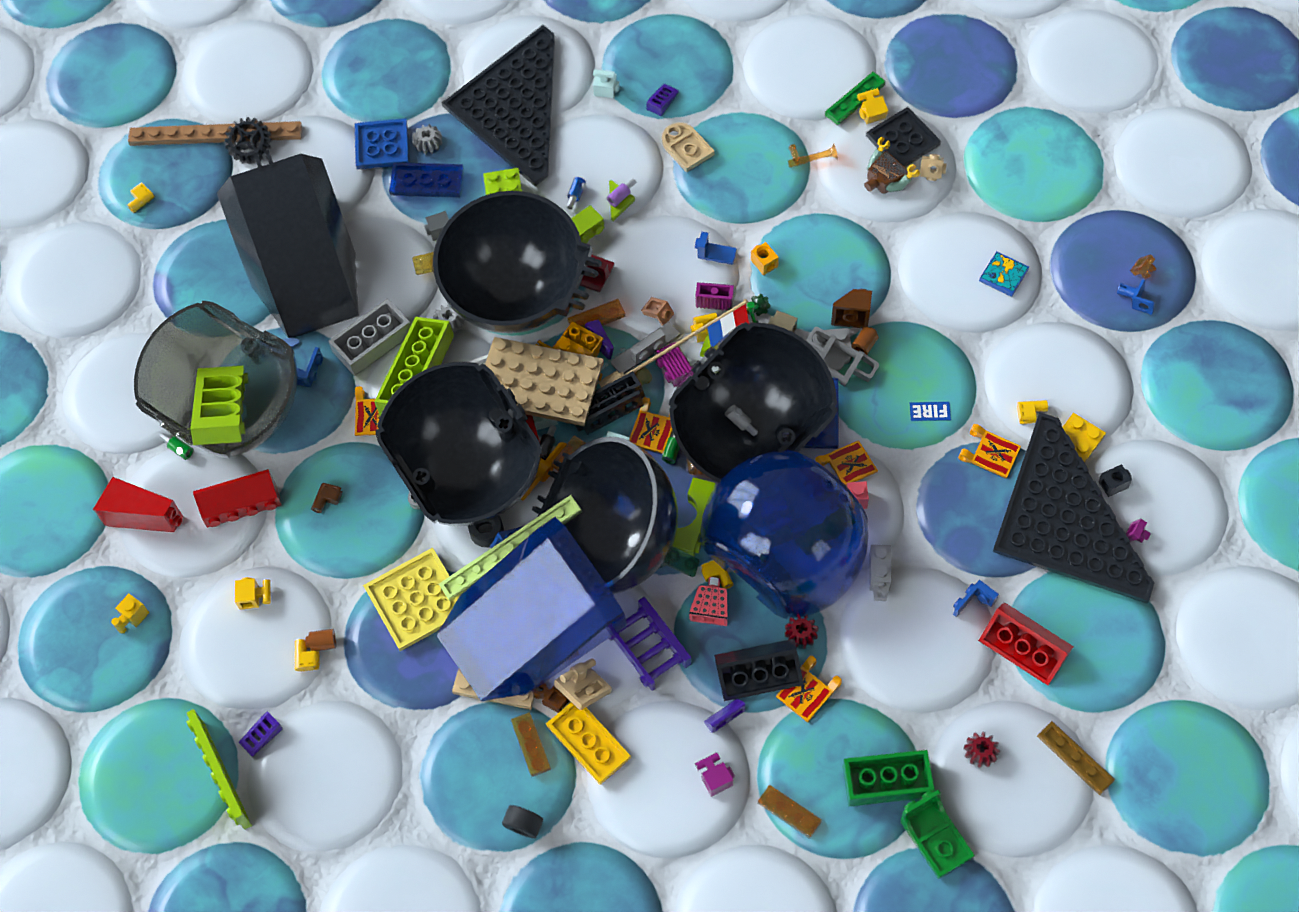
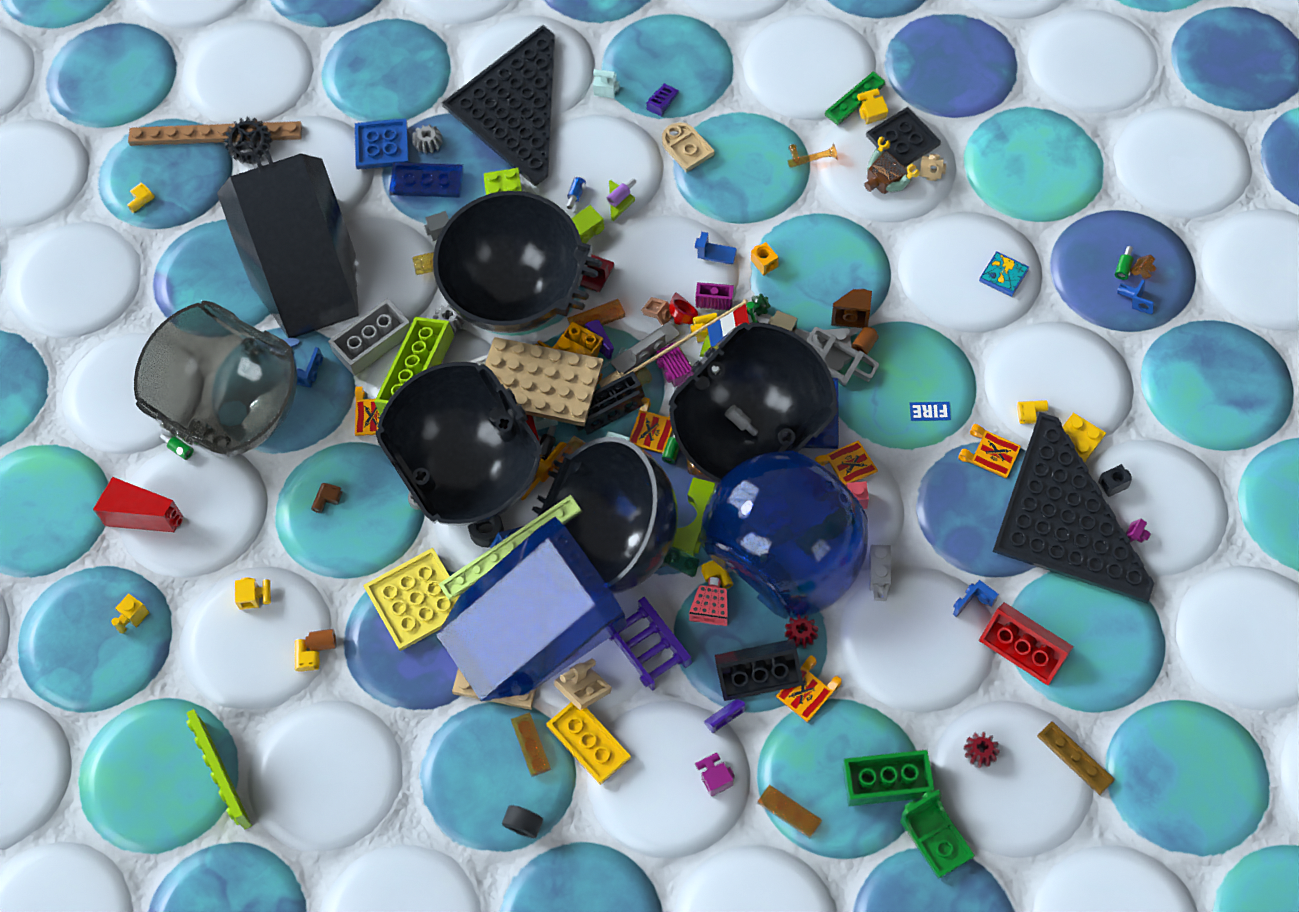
lime fence [191,365,249,445] -> none
red slope [193,469,282,528] -> none
dark purple slope [238,711,283,757] -> none
reddish brown plate [533,682,570,713] -> none
none -> red piece [669,292,698,325]
none -> green piece [1114,246,1134,280]

